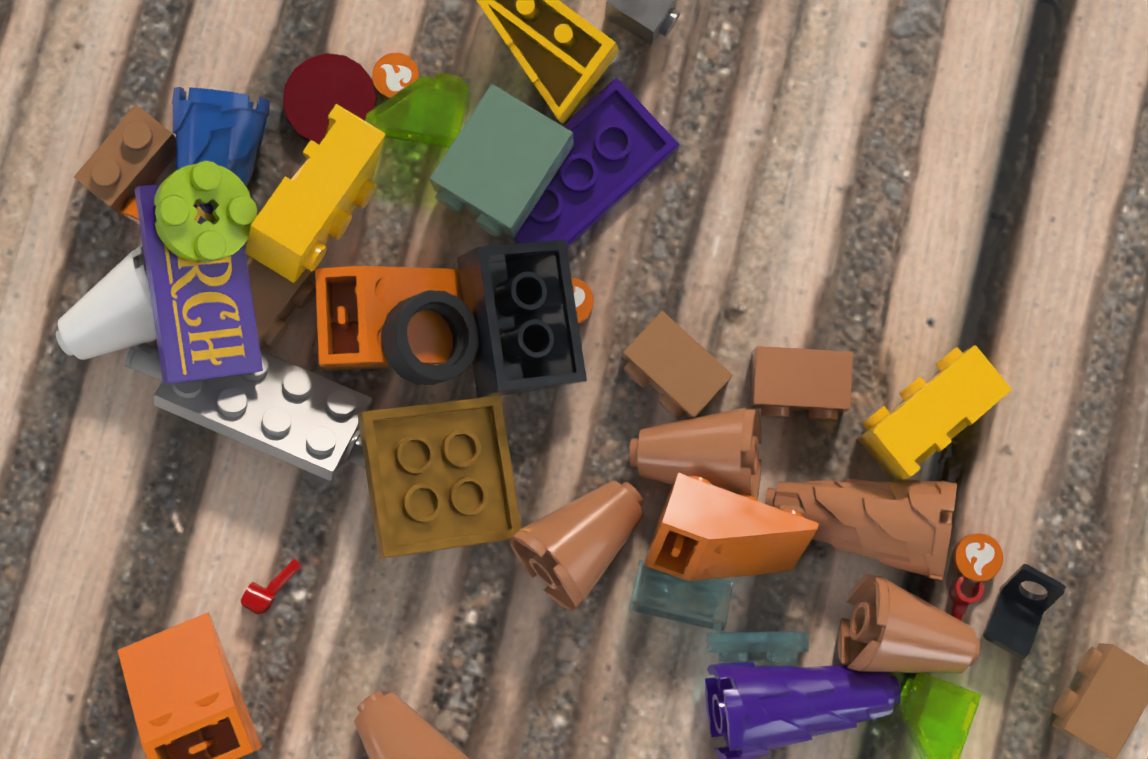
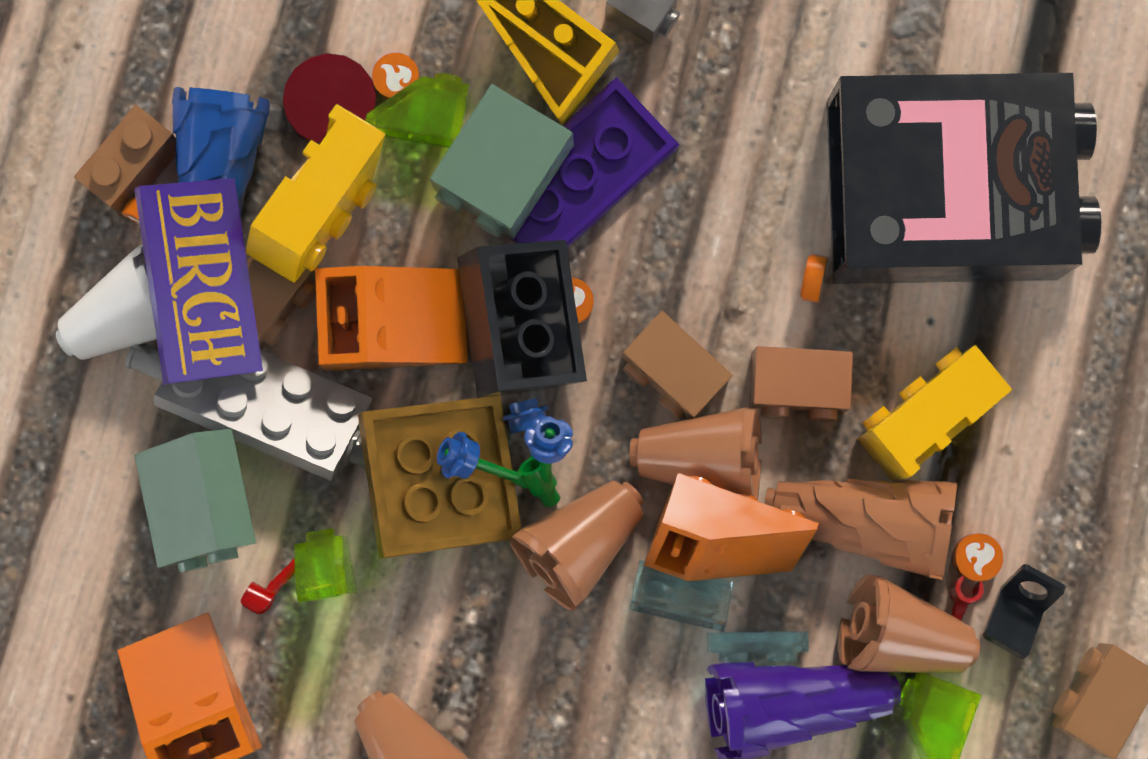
lime plate [153,161,257,262] -> none
black tyre [382,290,479,385] -> none
none -> sand green brick [134,428,256,573]
none -> clear neon green slope [294,528,358,603]
none -> blue plant [437,398,573,507]
none -> orange tile [800,254,828,303]
none -> brick [827,73,1102,284]

